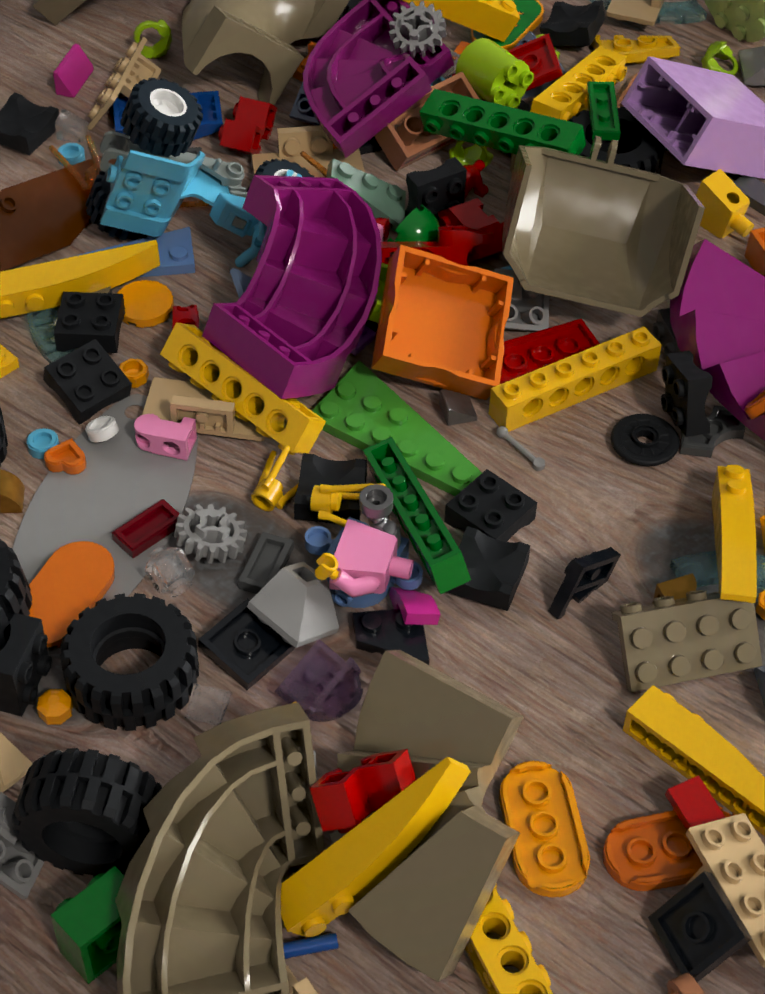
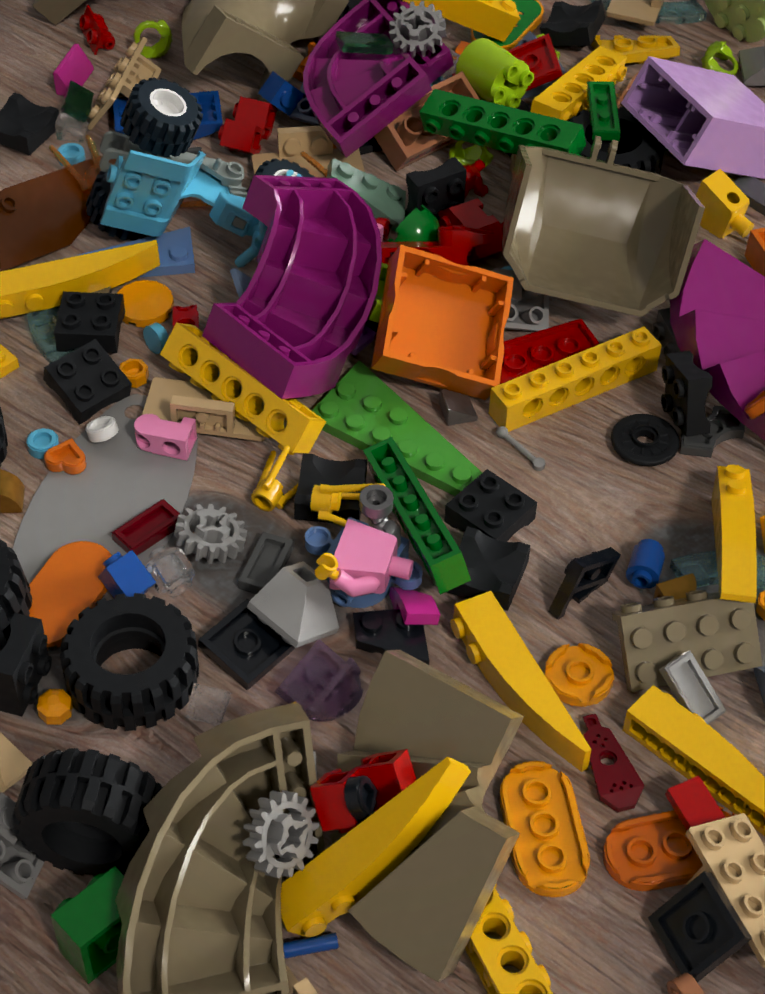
none -> clear green tile [61,80,94,123]
none -> red hinge [79,5,115,55]
none -> blue brick [98,550,157,599]
none -> medium azure tile [143,322,169,354]
none -> light grey gear [242,790,319,878]
none -> blue brick [258,71,304,116]
none -> clear green tile [335,31,394,55]
none -> black tile [344,775,378,824]
none -> yellow slope [450,591,592,772]
none -> light orange tile [545,643,614,707]
none -> dark red piece [582,713,644,813]
none -> blue brick [626,539,665,589]
none -> light grey tile [659,650,727,724]

